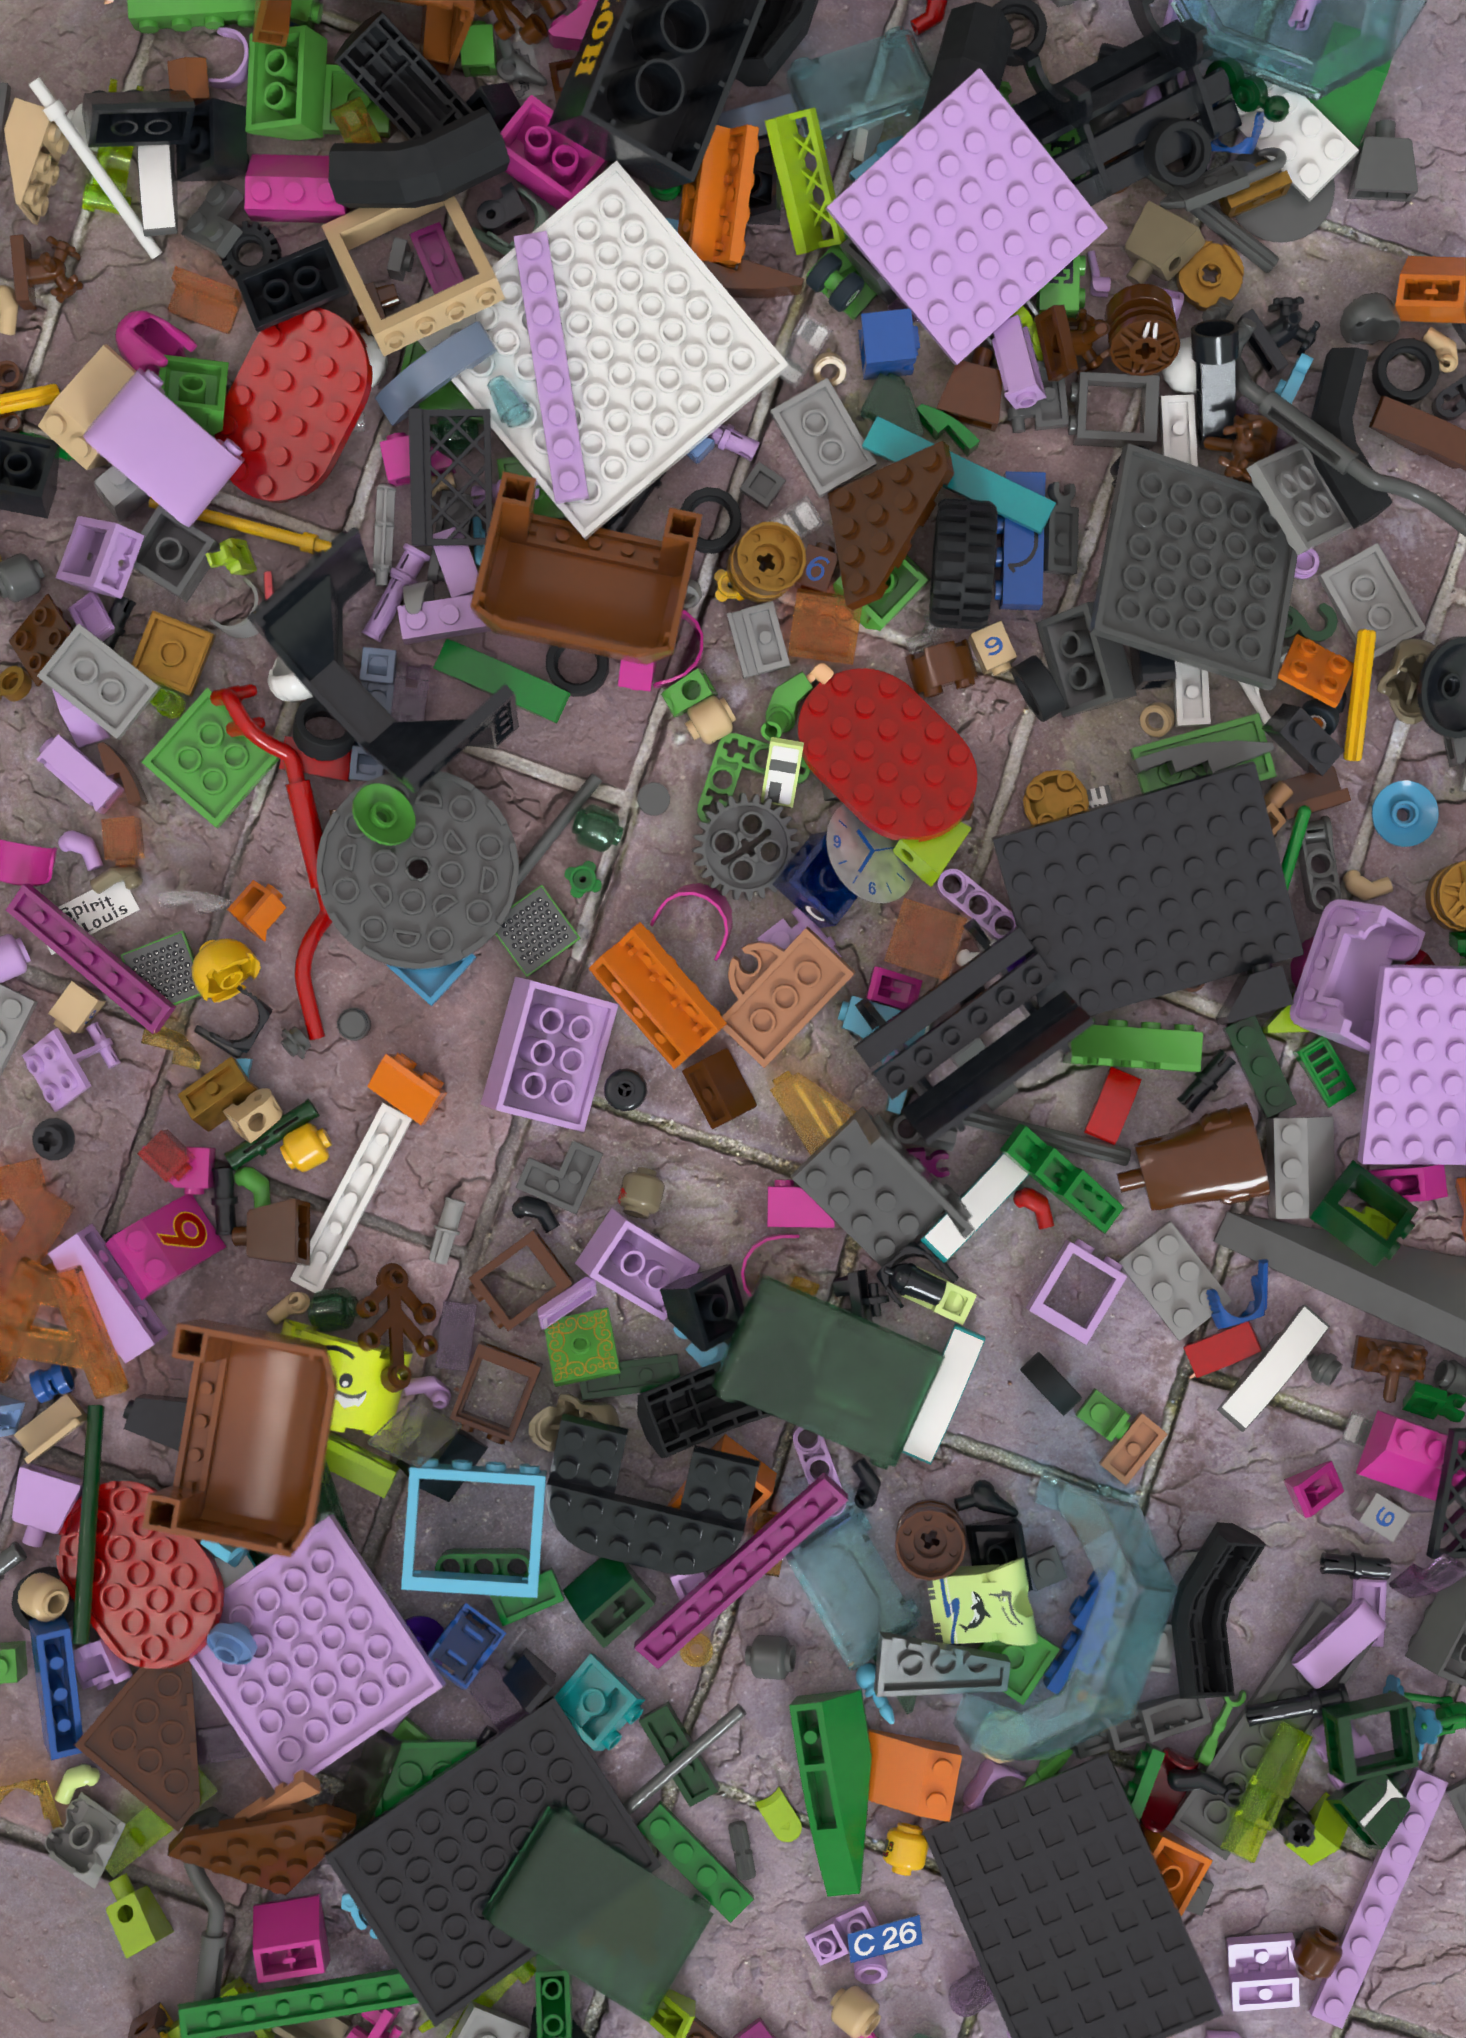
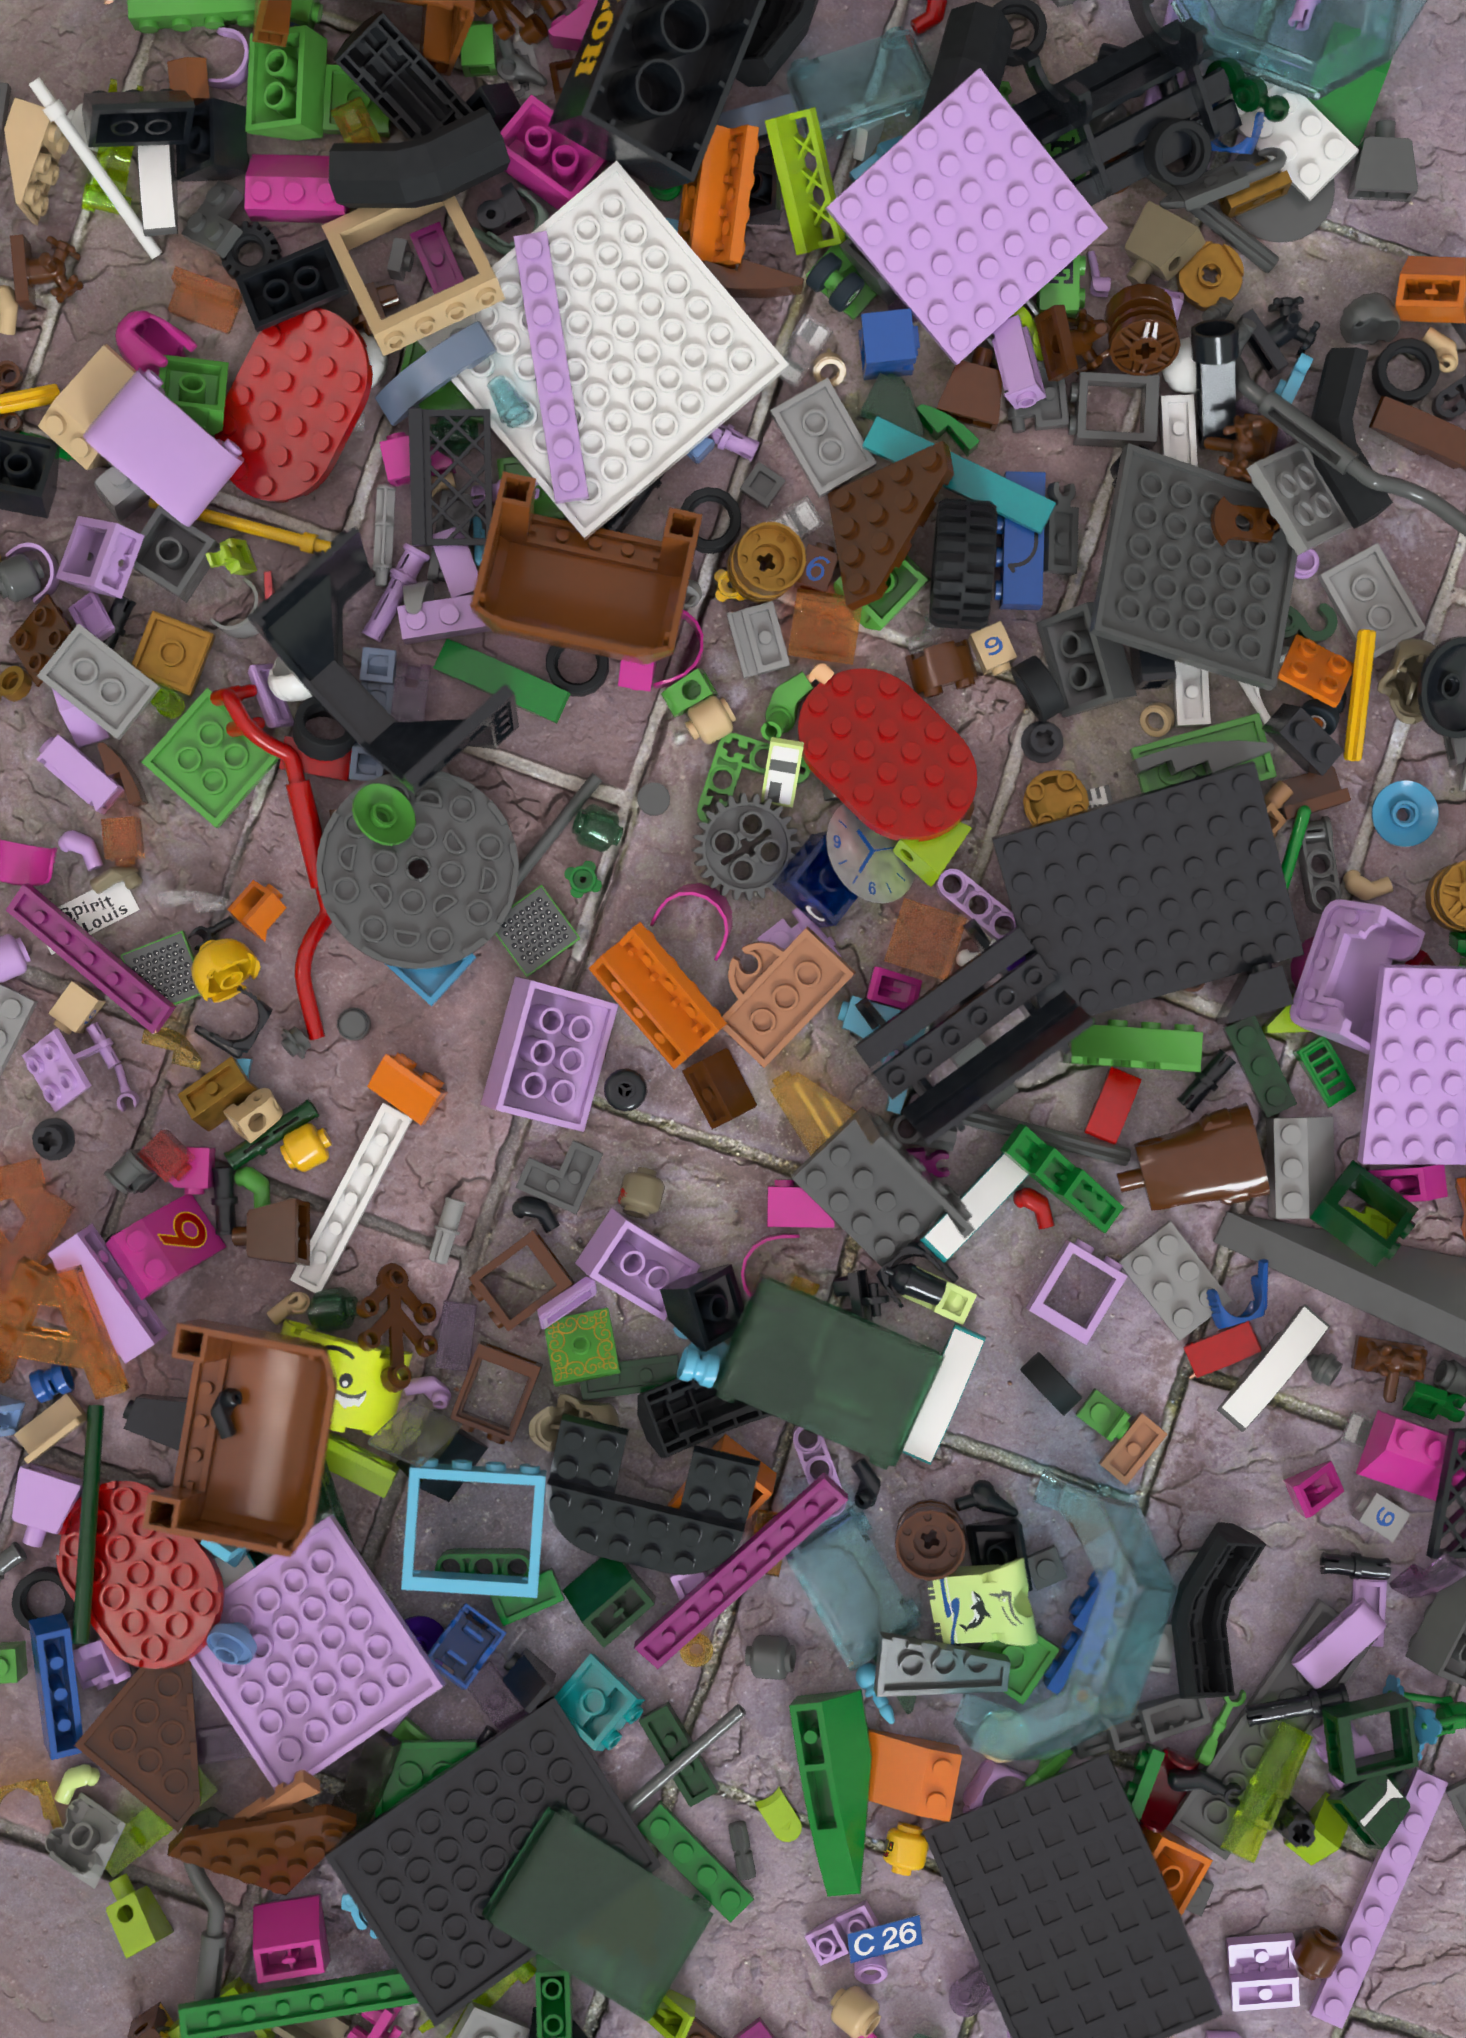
tan head [18,1573,69,1622] -> none
none -> lavender helmet [5,543,60,604]
none -> dark grey piece [104,1149,162,1195]
none -> lavender hand [114,1064,140,1112]
none -> black hand [188,916,234,951]
none -> black arm [211,1388,242,1439]
none -> lavender tile [248,663,294,728]
none -> medium azure wheel [677,1347,720,1388]
none -> black piece [1021,721,1063,763]
none -> reddish brown piece [1211,496,1280,546]

